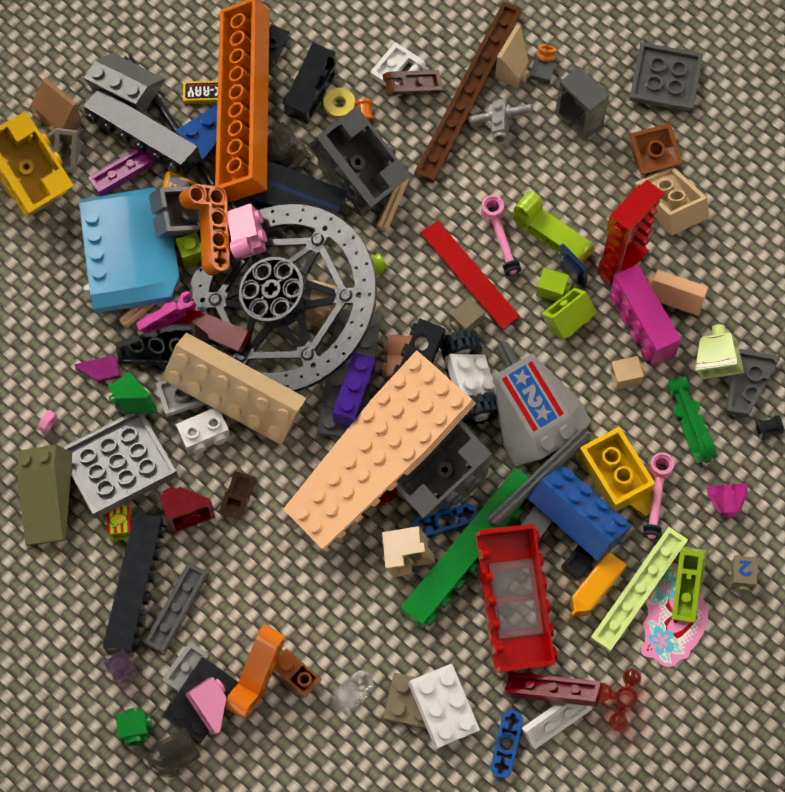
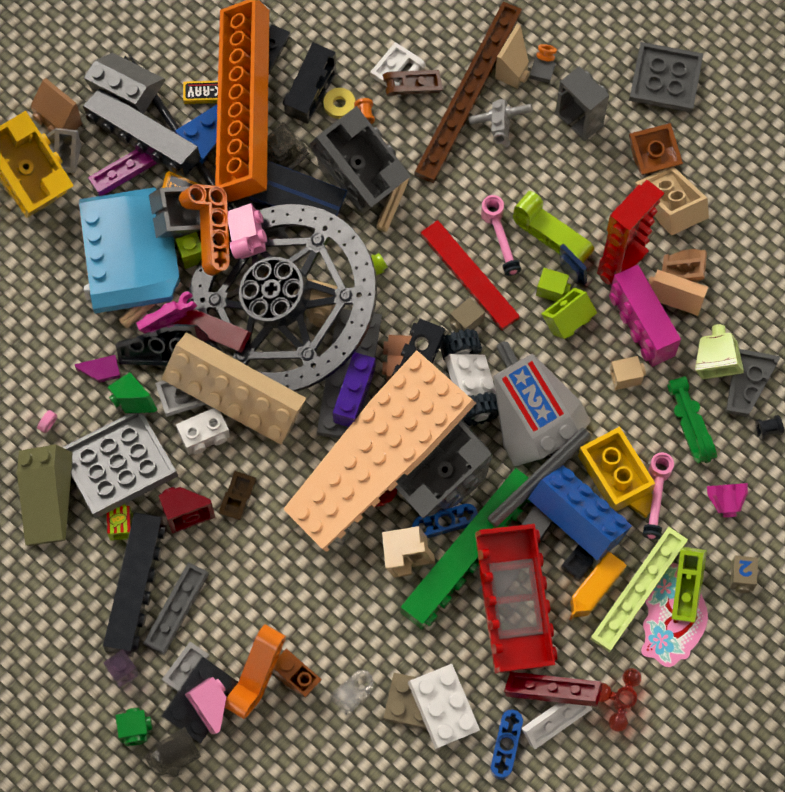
none -> medium nougat slope [662,249,707,283]

